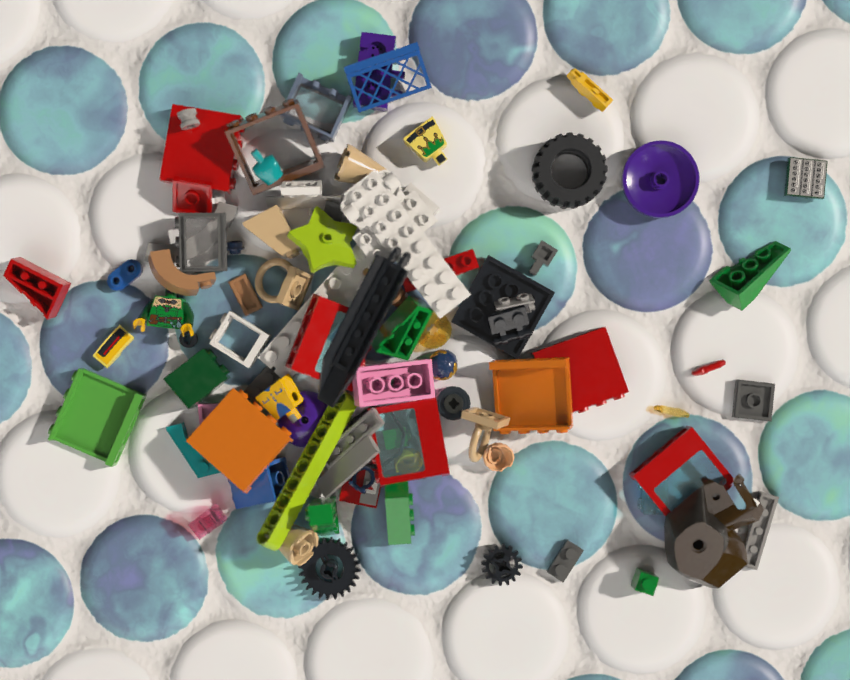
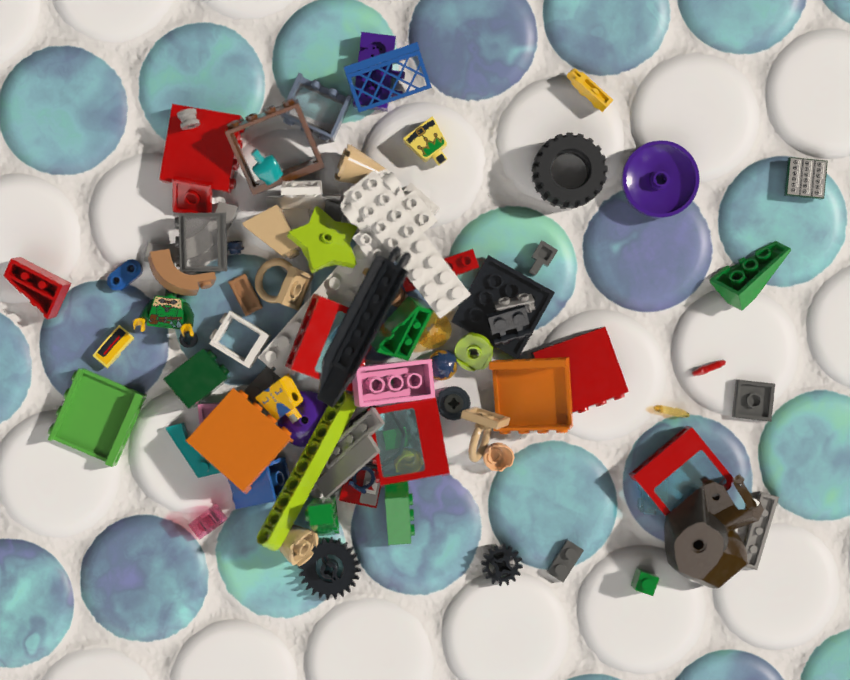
none -> lime plate [454,332,493,371]

